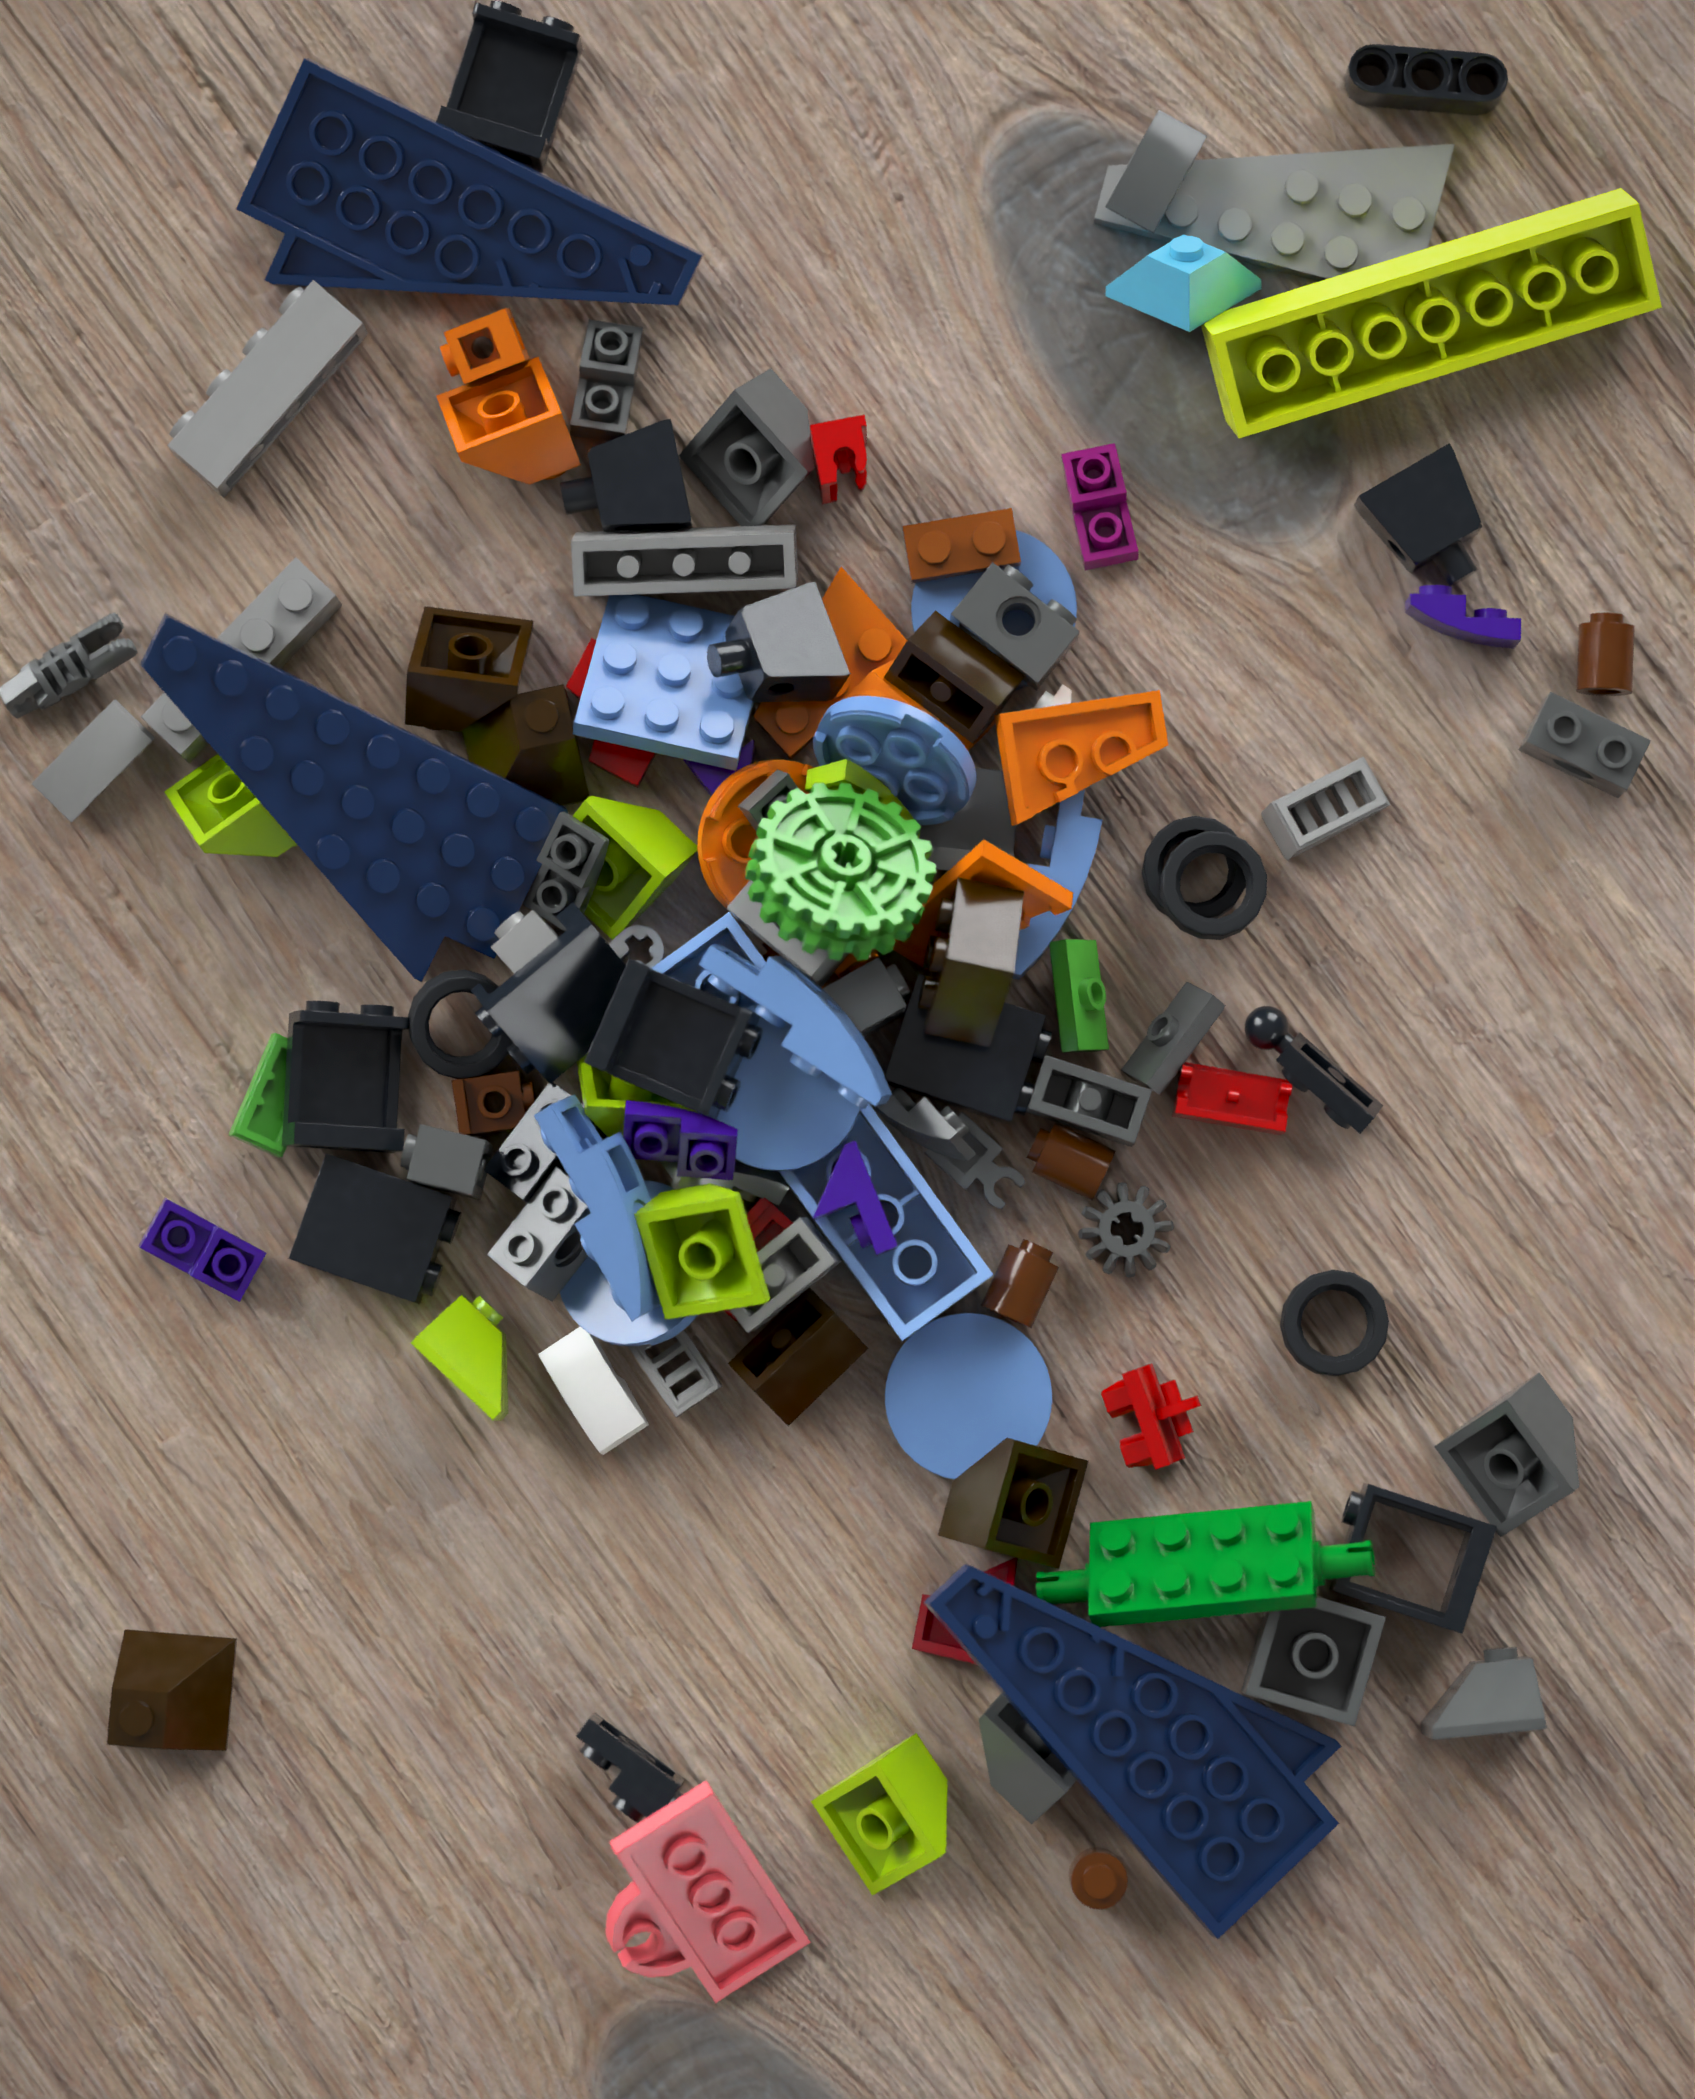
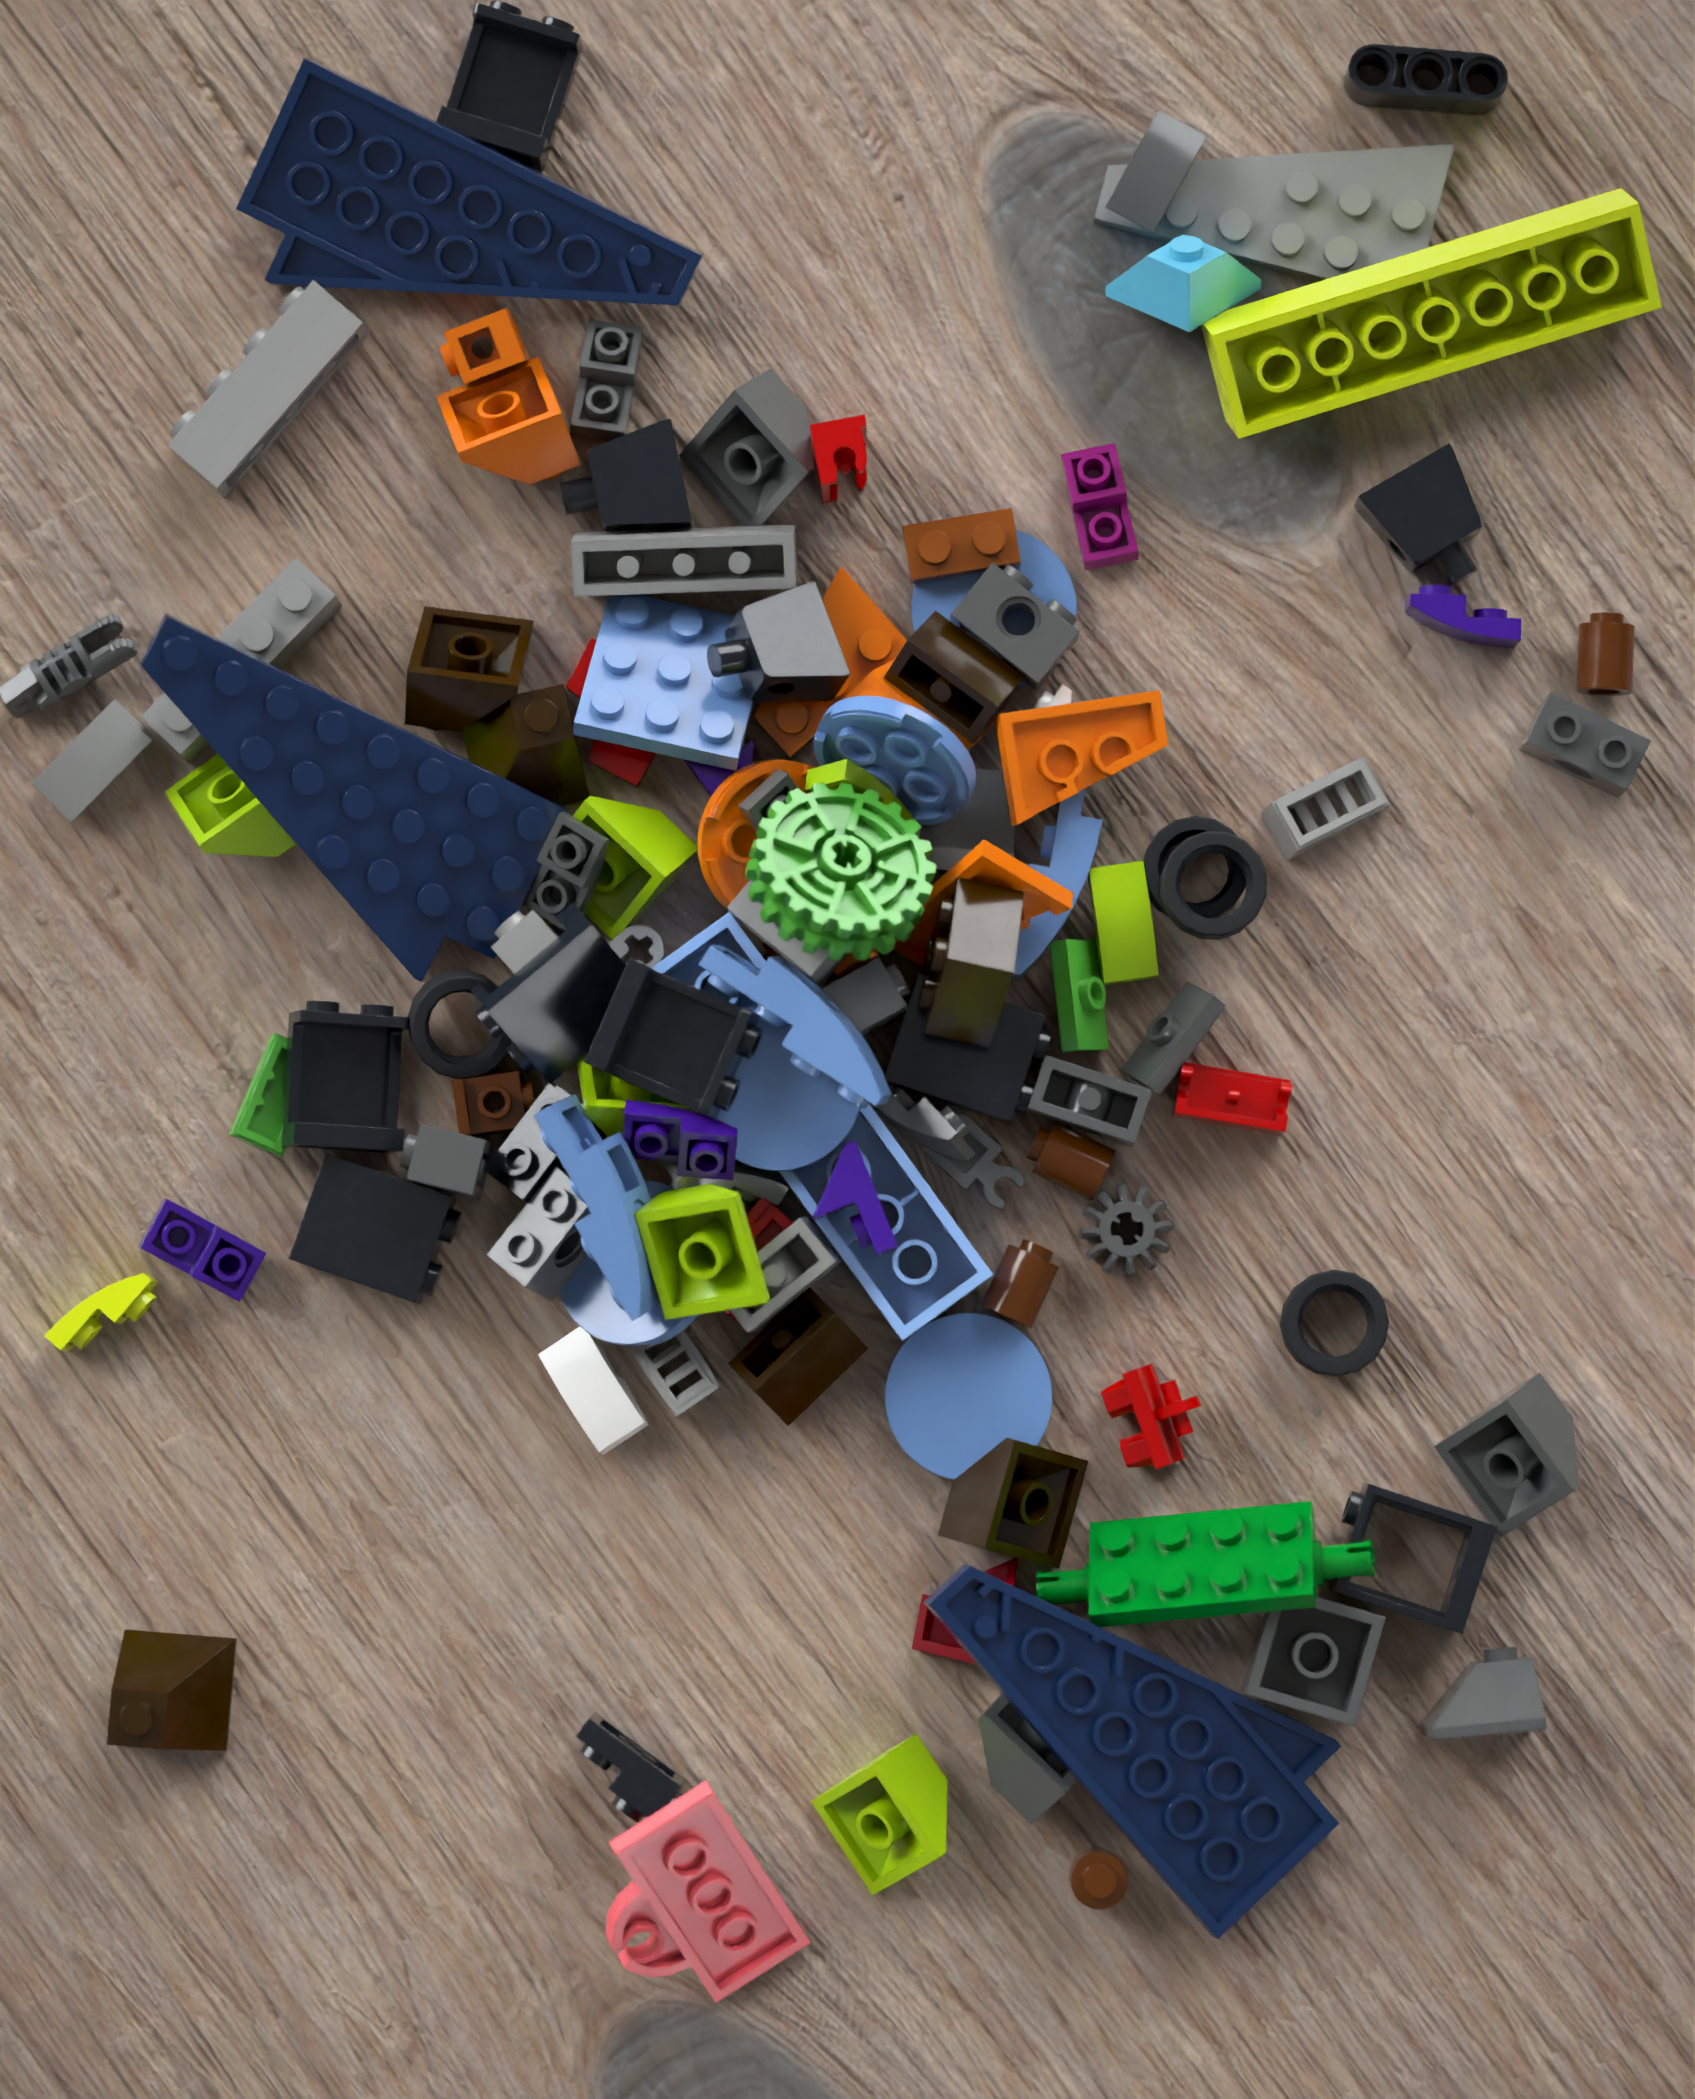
lime slope [411,1295,509,1421] -> none
black plate [1244,1006,1383,1134] -> none
none -> neon yellow slope [44,1273,159,1352]
none -> lime slope [1087,861,1159,986]

